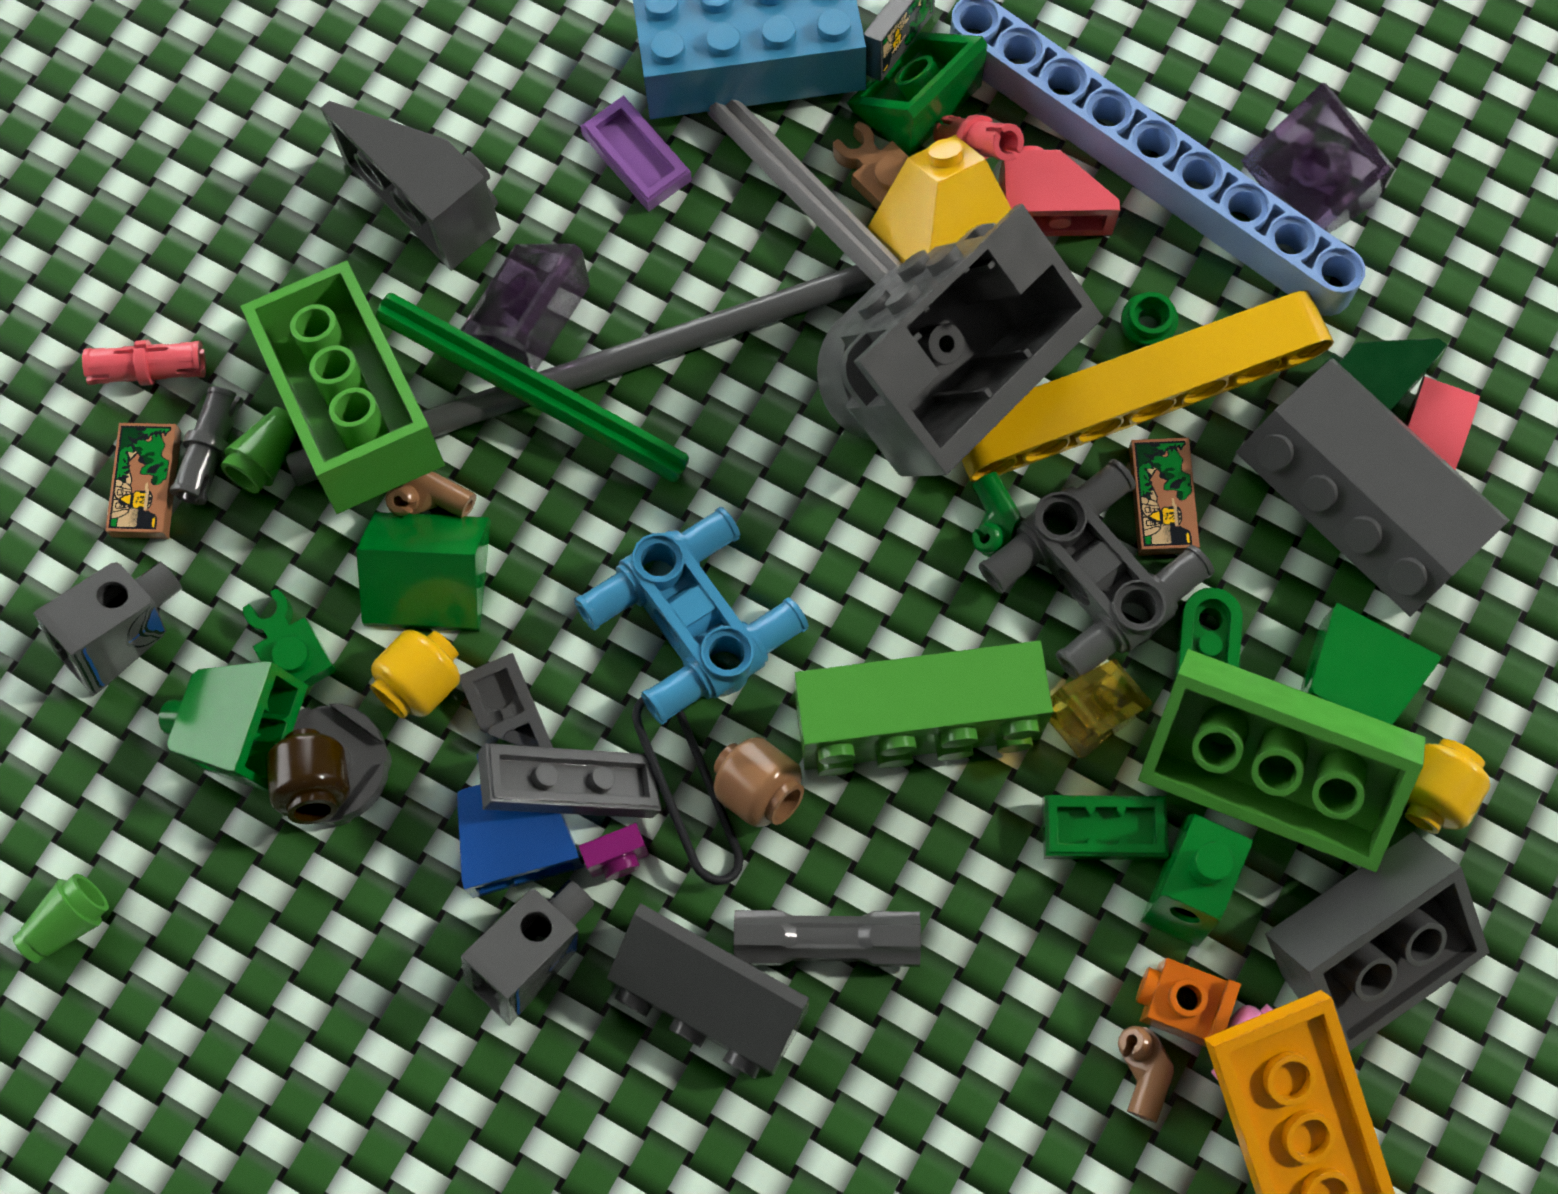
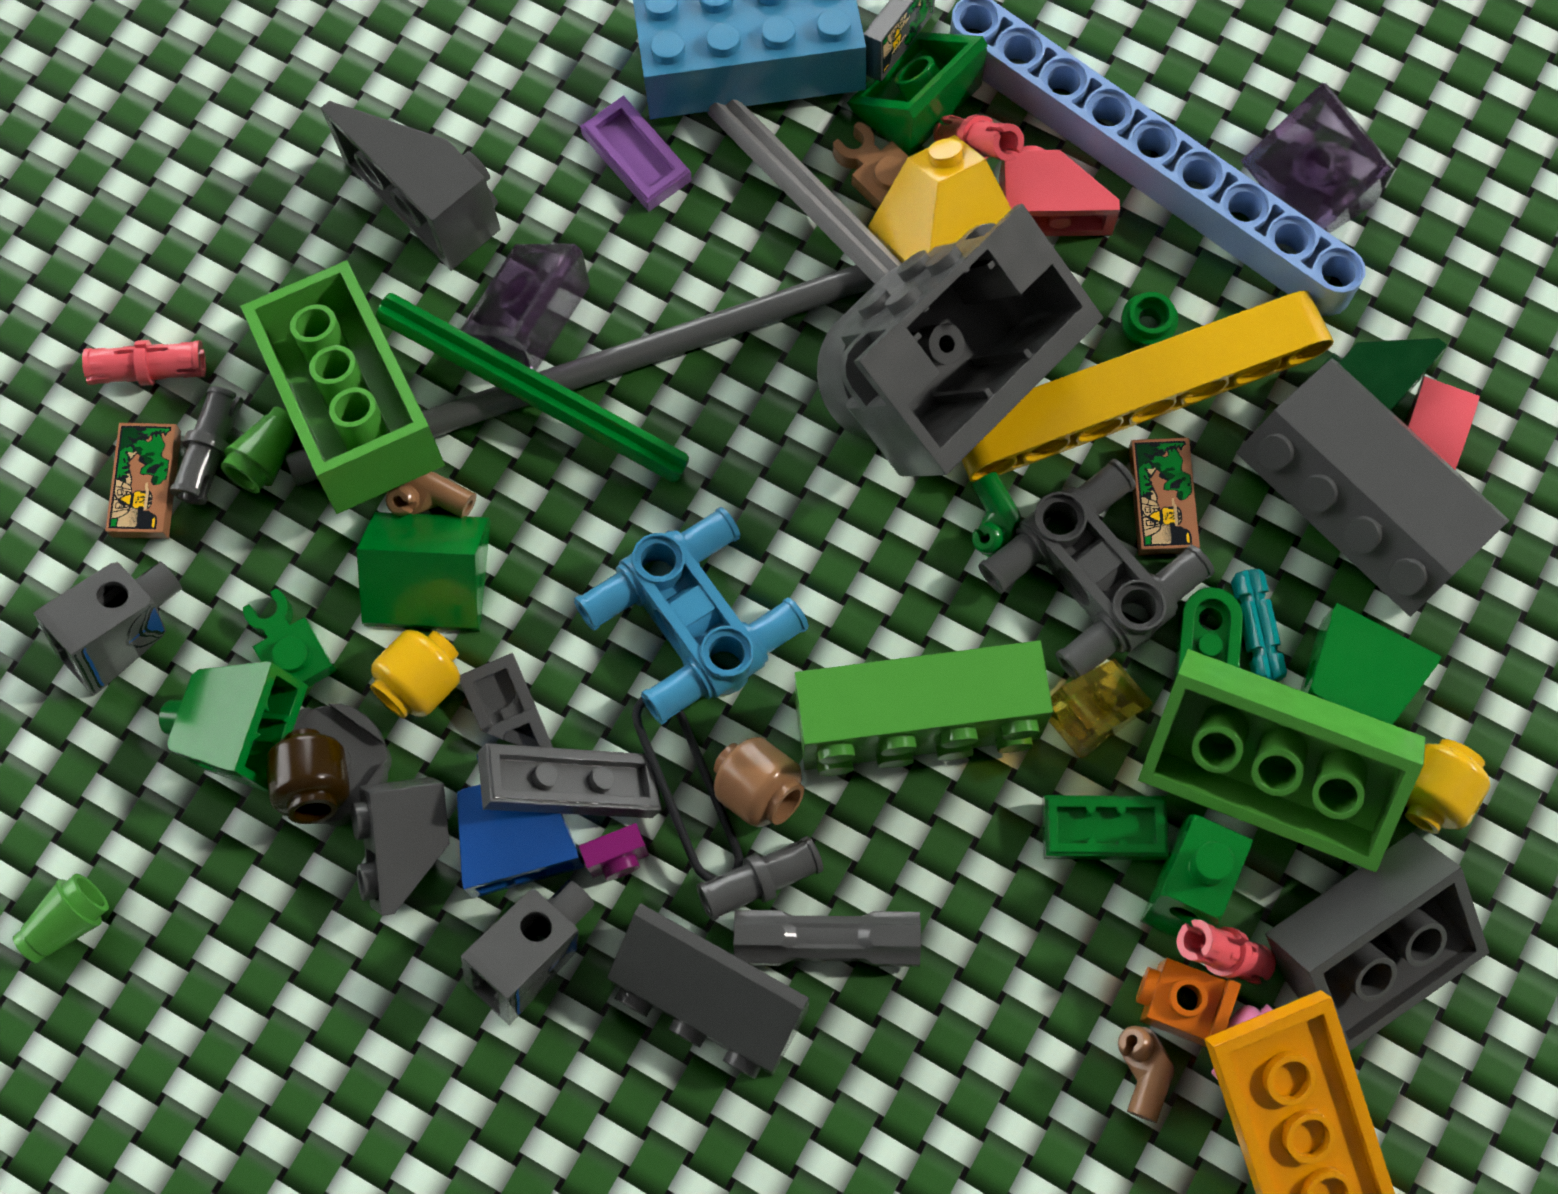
none -> dark grey slope [351,777,450,916]
none -> dark grey pin [696,836,824,921]
none -> coral pin [1176,919,1276,984]
none -> teal axle [1231,569,1287,682]

